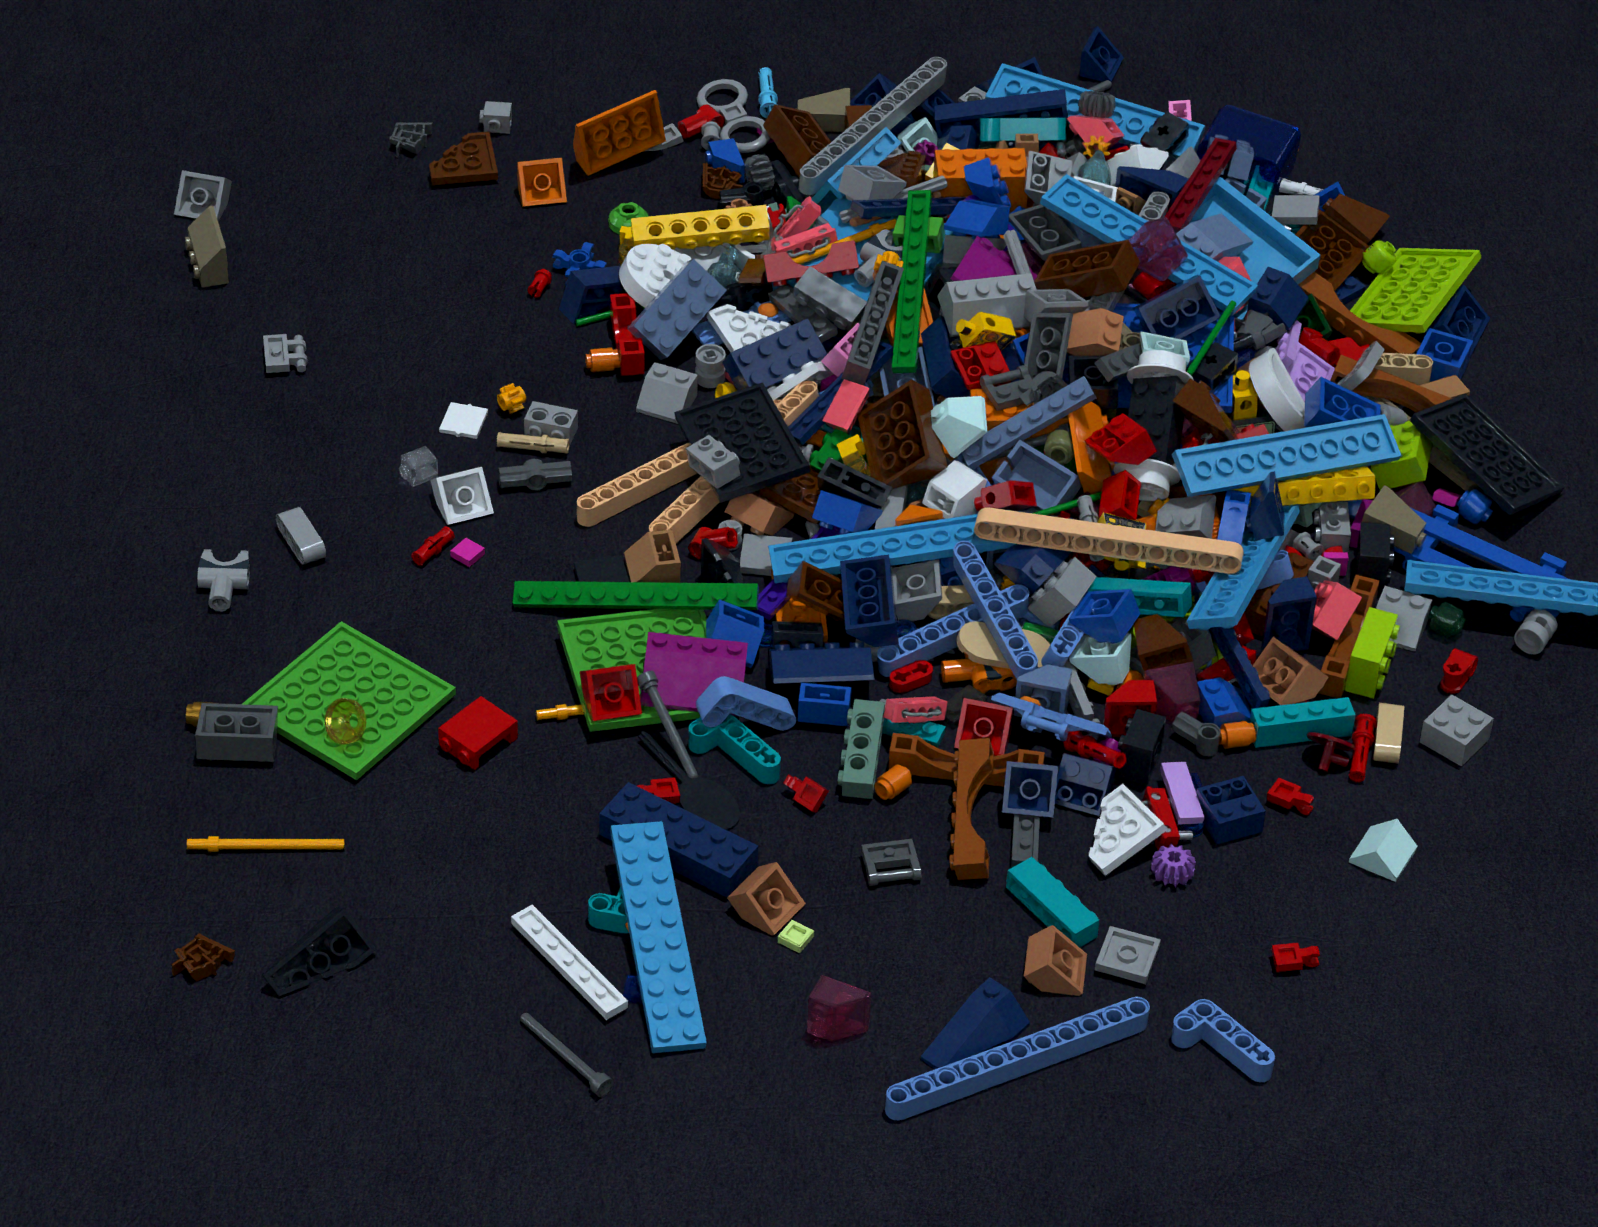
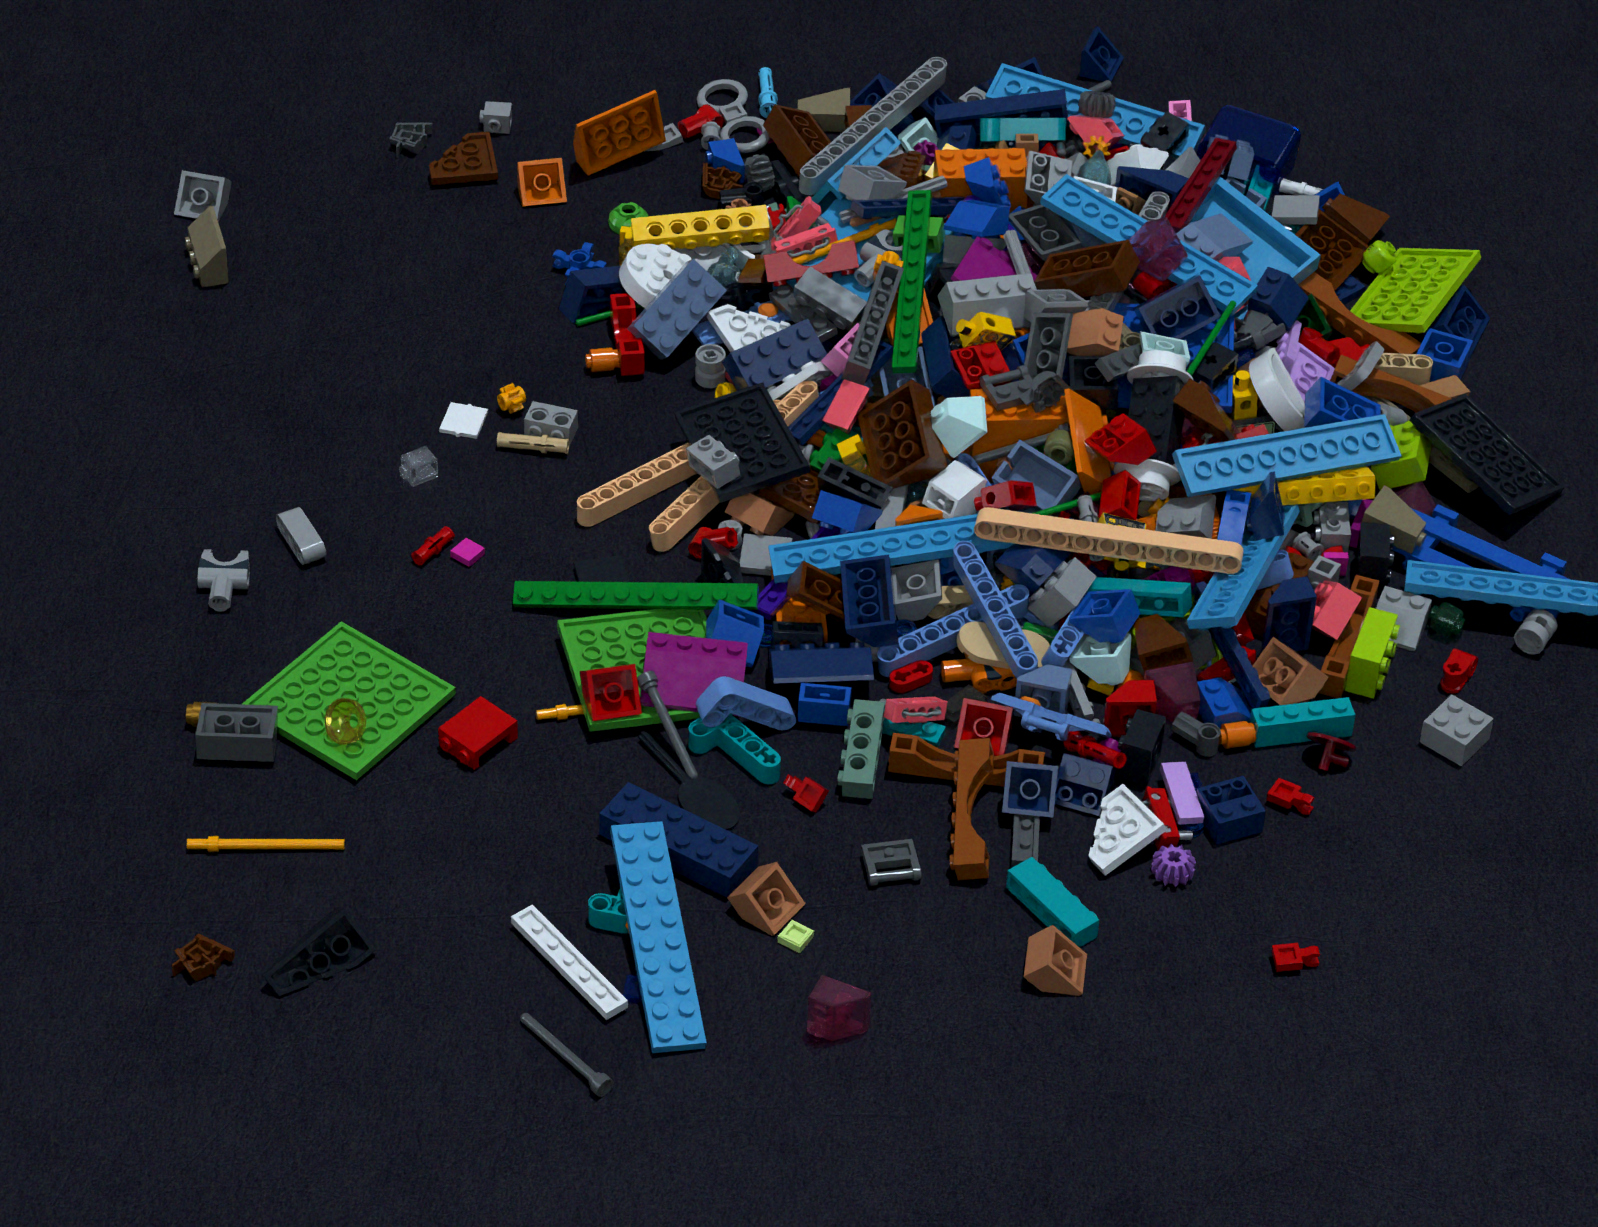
light grey plate [263,334,308,373] -> none
white slope [430,467,494,525] -> none
dark grey piece [498,459,572,490] -> none
red pin [527,269,552,297] -> none
medium nougat slope [624,529,681,583] -> none
light grey slope [636,362,698,424] -> none
red plate [637,777,680,803] -> none
orange brick [874,764,912,800] -> none
medium blue beam [885,997,1150,1121] -> none
dark blue wedge [920,977,1030,1069] -> none
sand blue plate [961,376,1096,469] -> none
light grey plate [1095,926,1161,984] -> none
medium blue beam [1171,999,1275,1082] -> none
red pin [1349,714,1377,782] -> none
light aqua slope [1349,819,1417,882] -> none
tan beam [1373,702,1404,764] -> none
dark pink tile [1432,488,1462,507] -> none
blue head [1456,489,1493,525] -> none

